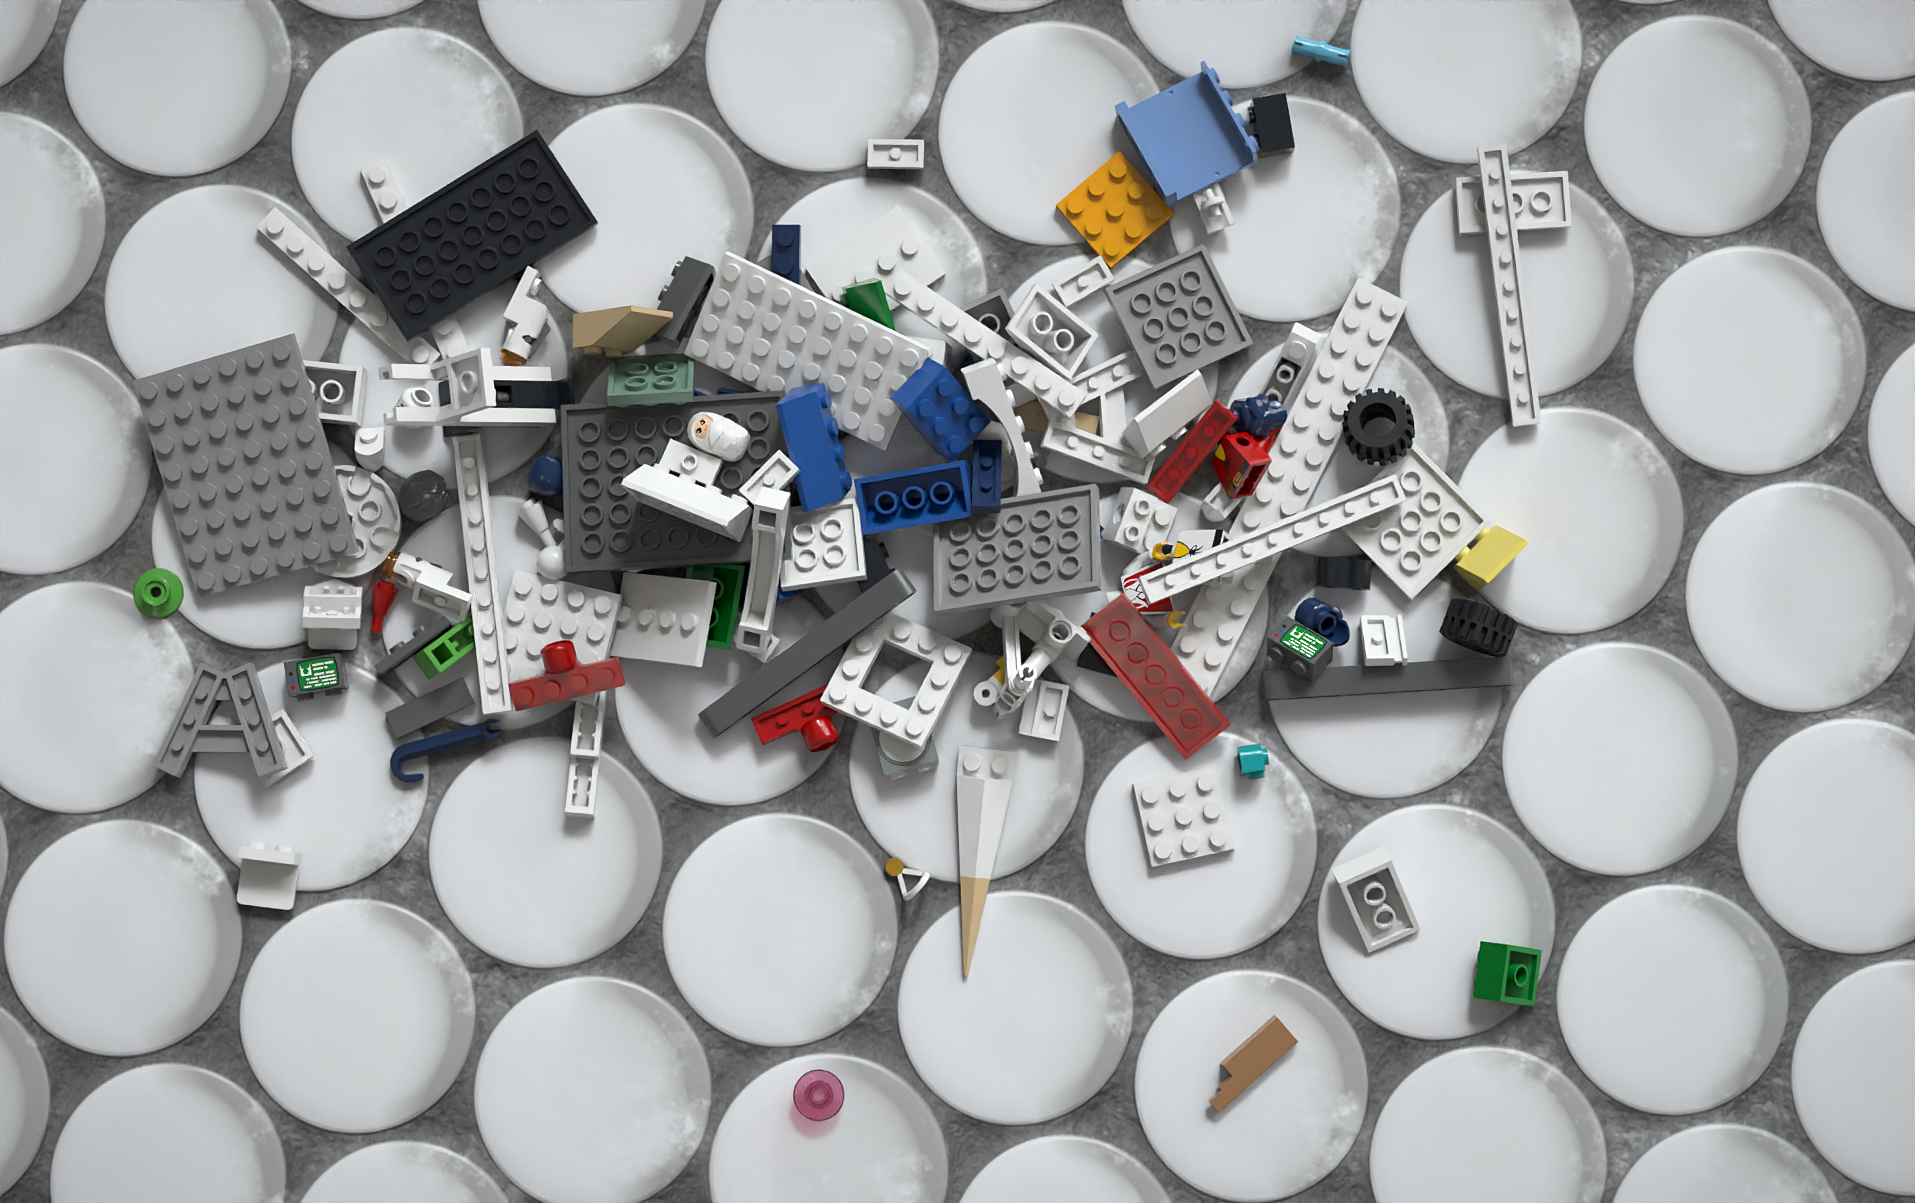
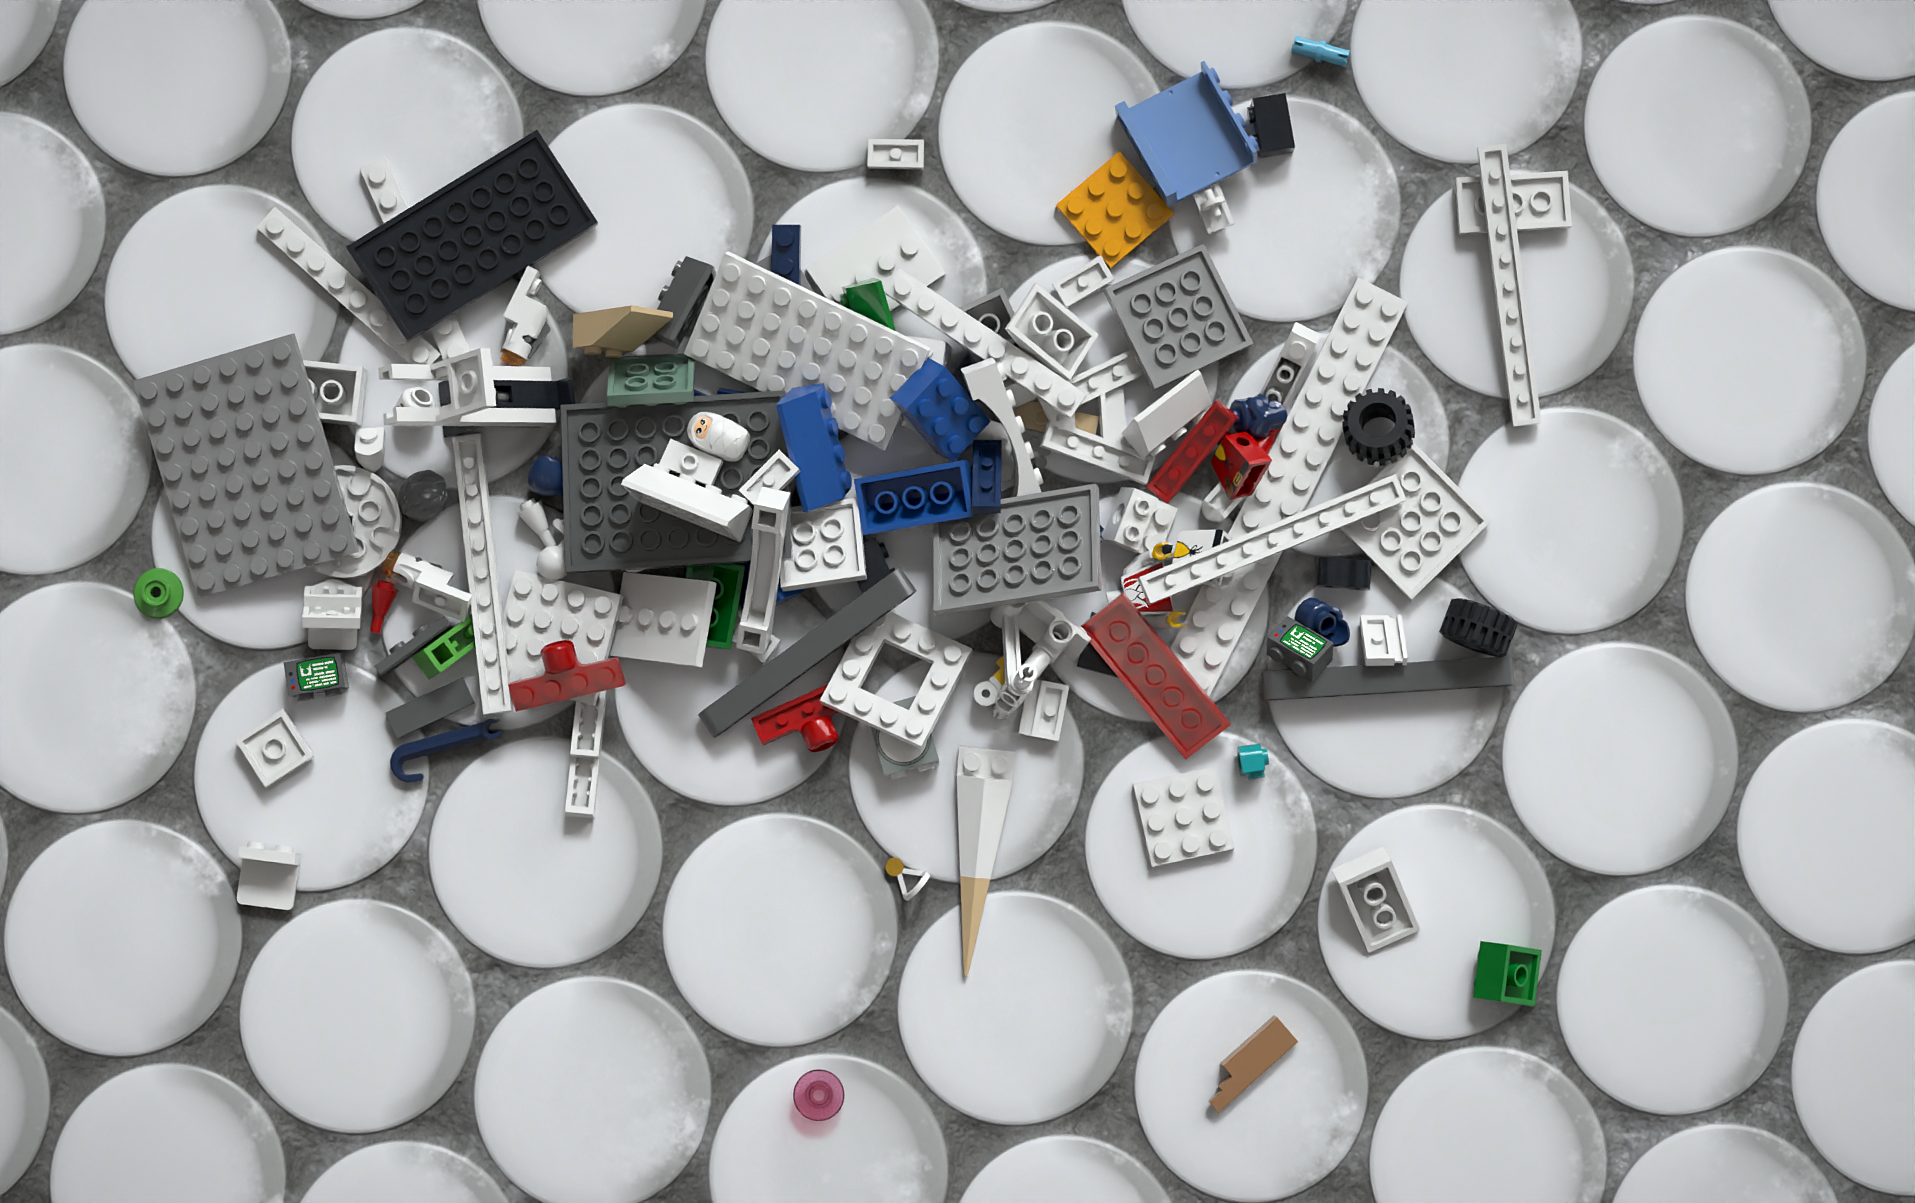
light grey plate [153,663,288,779] -> none
light yellow slope [1453,525,1528,591] -> none

